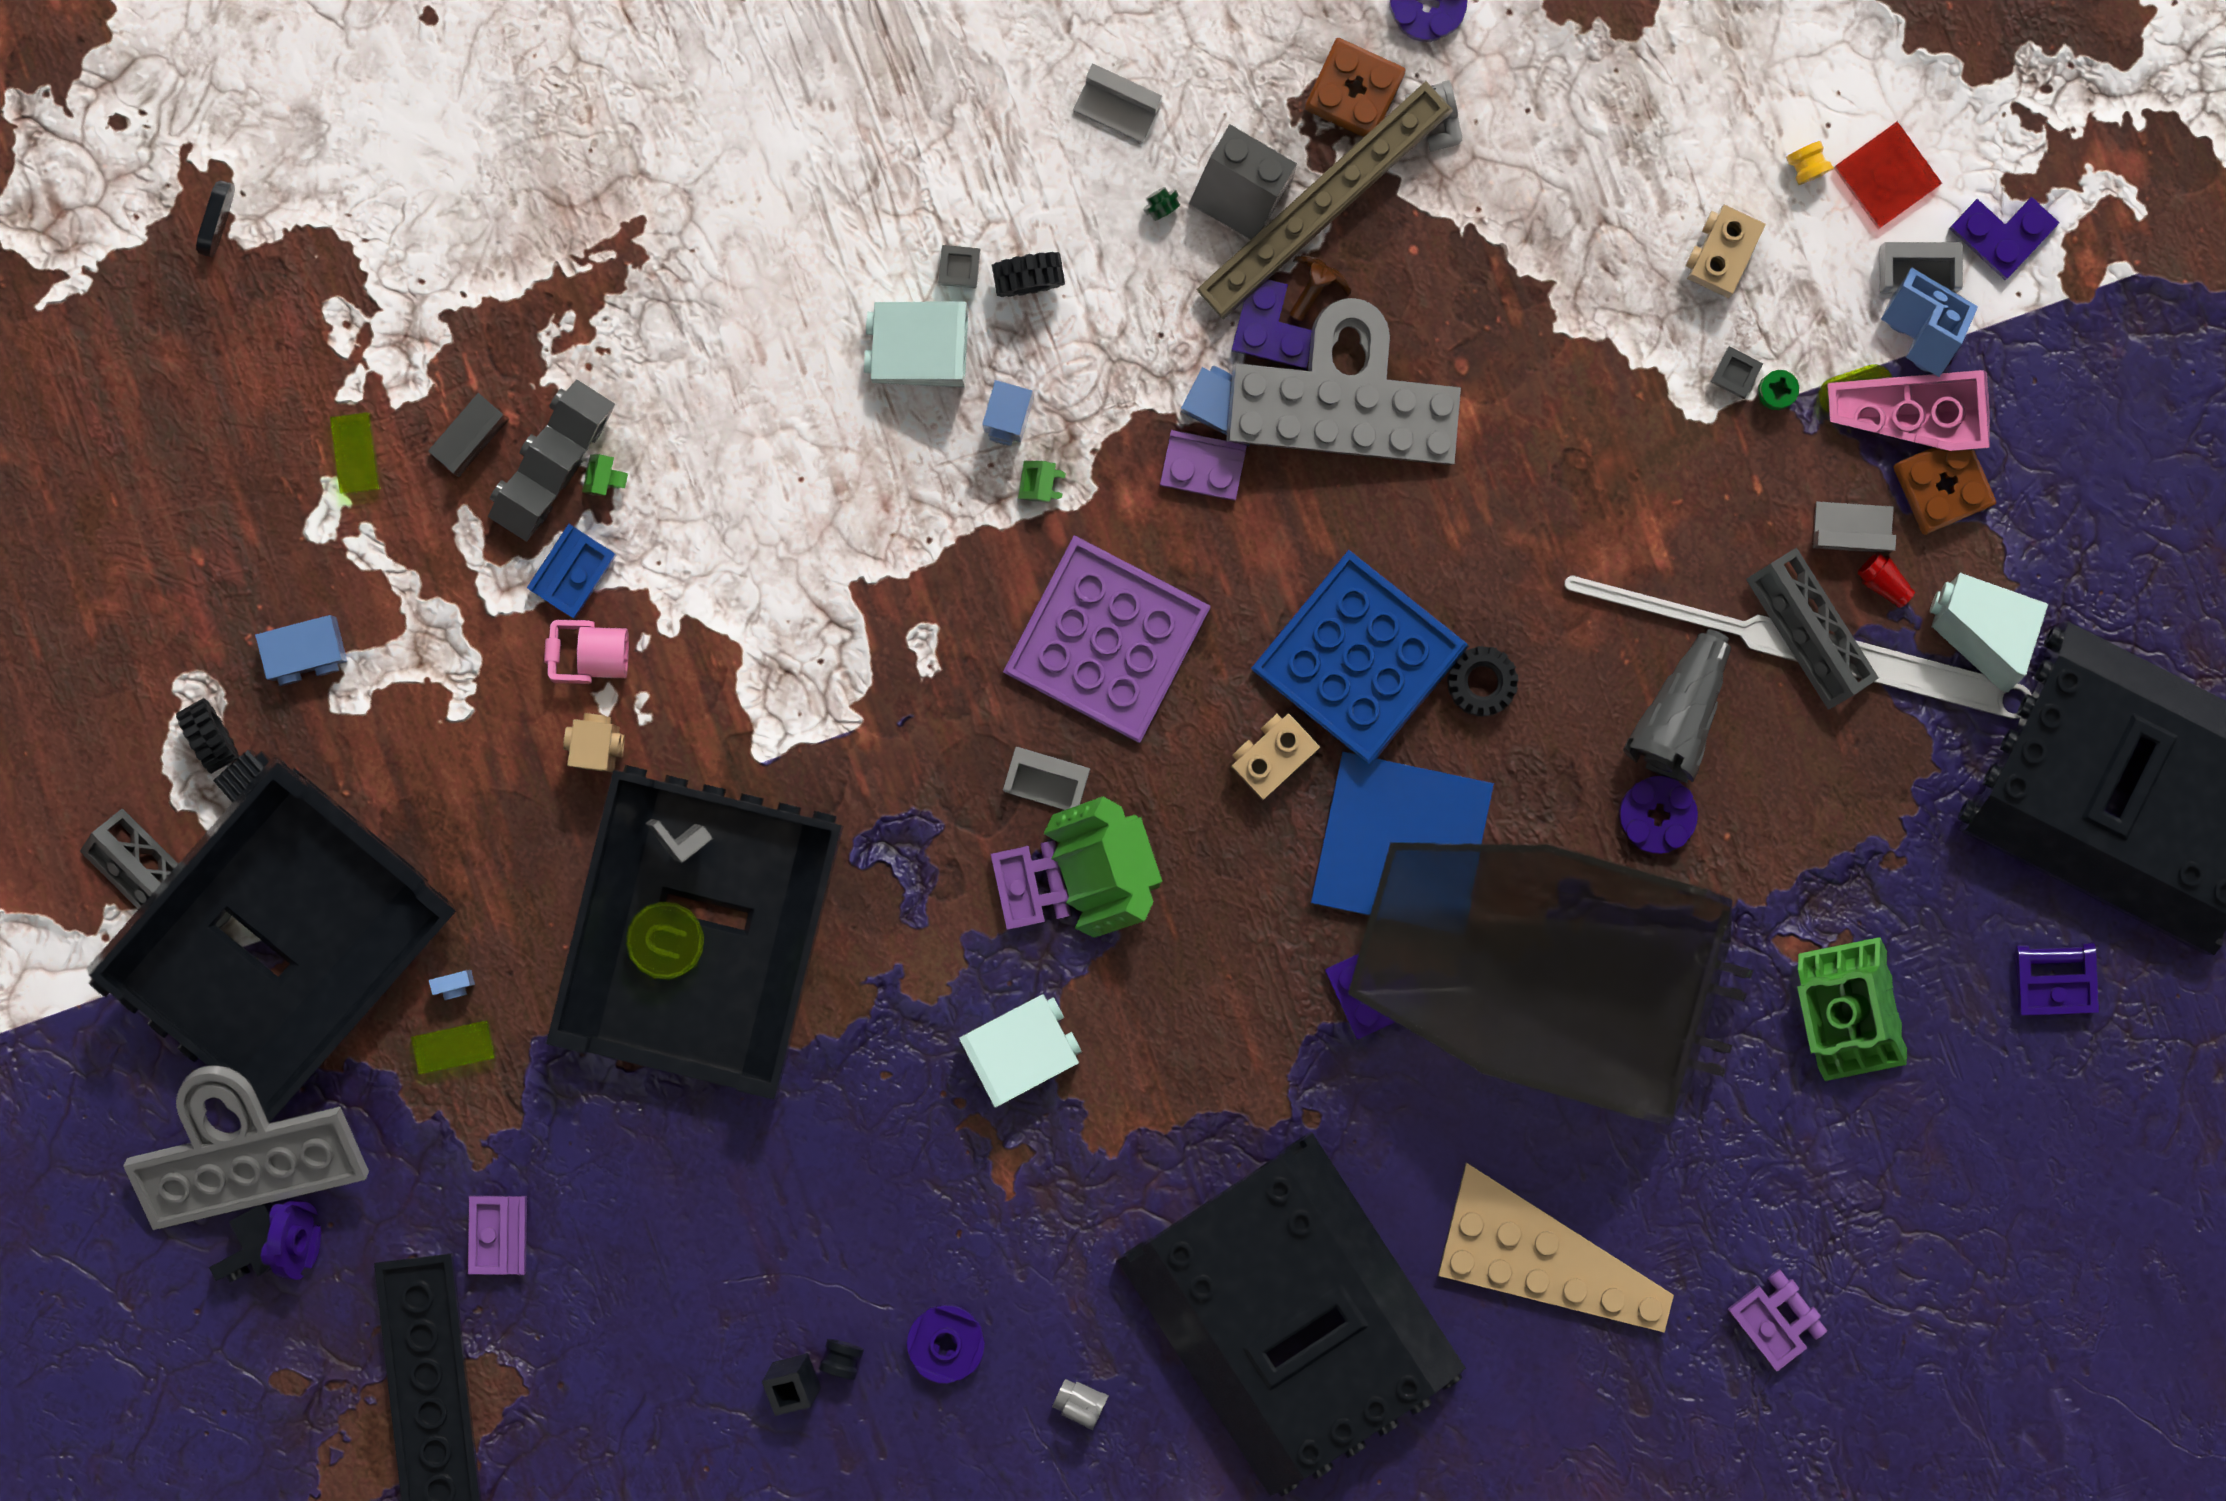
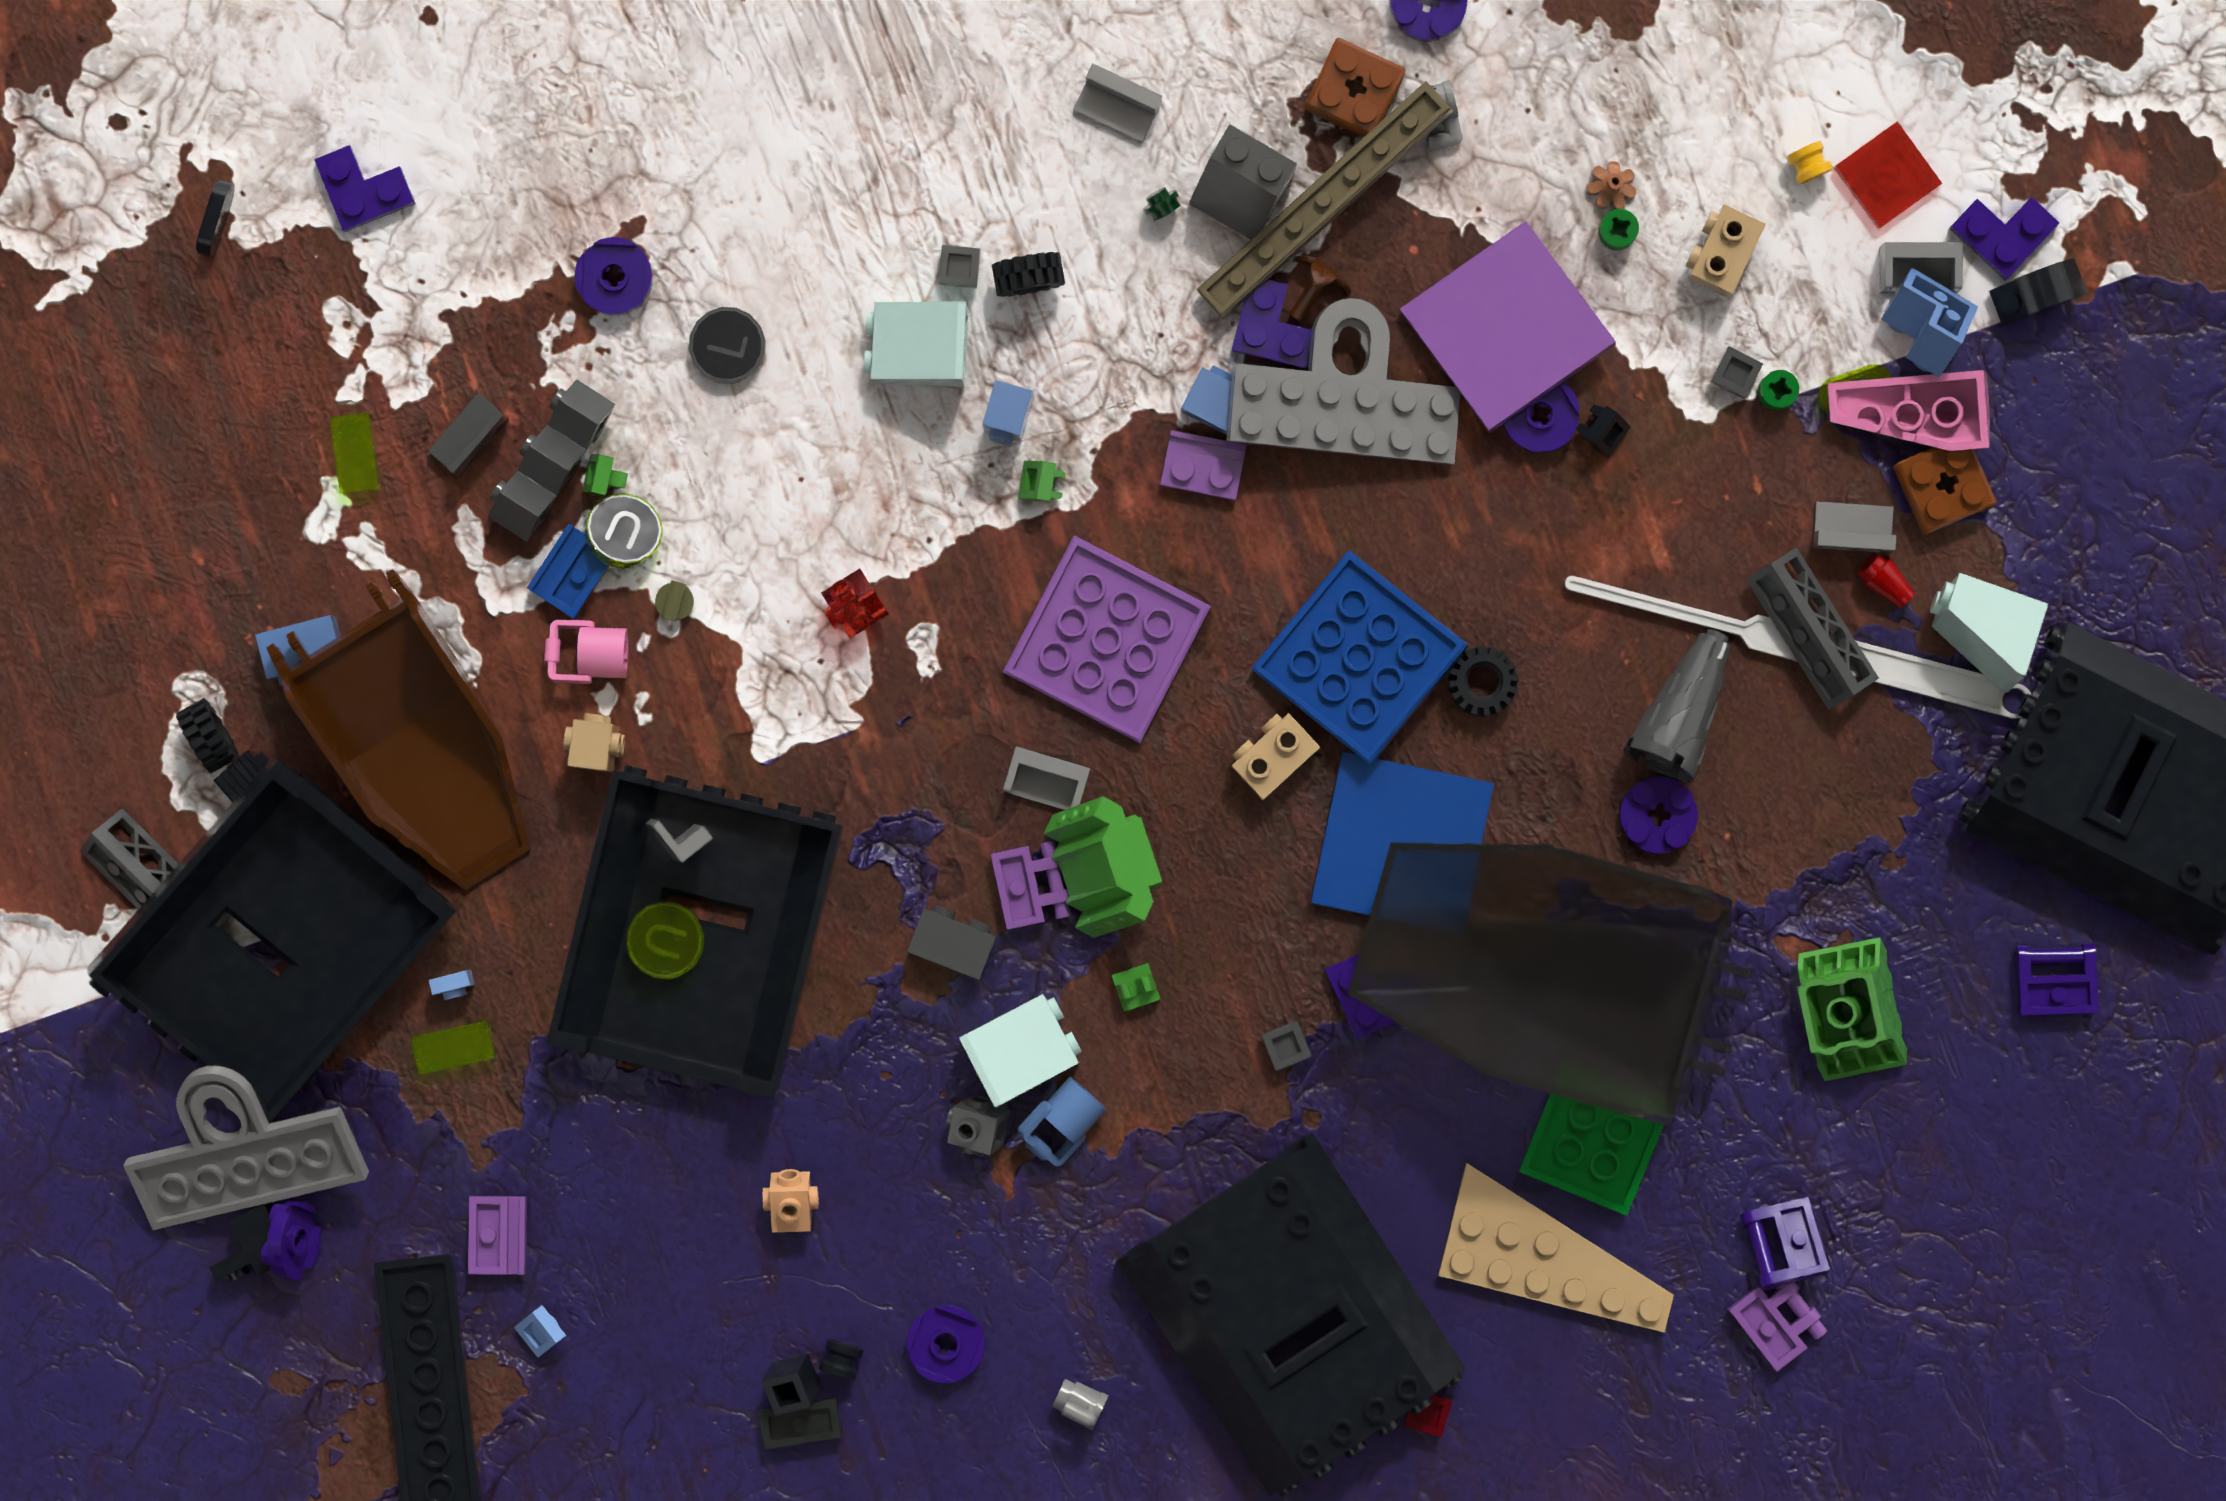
none -> reddish brown windscreen [266,569,531,890]
none -> dark purple plate [314,145,416,232]
none -> light blue plate [514,1305,566,1358]
none -> dark purple plate [575,237,653,316]
none -> tile [584,493,663,569]
none -> olive plate [655,580,694,621]
none -> black tile [689,307,766,384]
none -> pearl dark grey plate [759,1398,842,1450]
none -> light nougat brick [763,1169,819,1233]
none -> clear red brick [821,568,889,639]
none -> dark grey brick [907,904,997,980]
none -> dark grey brick [946,1096,1010,1155]
none -> medium blue piece [1018,1076,1107,1166]
none -> bright green tile [1112,963,1161,1012]
none -> dark grey plate [1261,1020,1312,1071]
none -> medium lavender tile [1400,221,1616,433]
none -> dark red plate [1404,1394,1453,1438]
none -> dark purple plate [1503,382,1579,453]
none -> green plate [1518,1064,1670,1216]
none -> black tile [1576,404,1631,458]
none -> nougat plant [1586,161,1636,210]
none -> green wheel [1598,209,1639,251]
none -> plate [1740,1197,1830,1290]
none -> black brick [1989,258,2088,326]

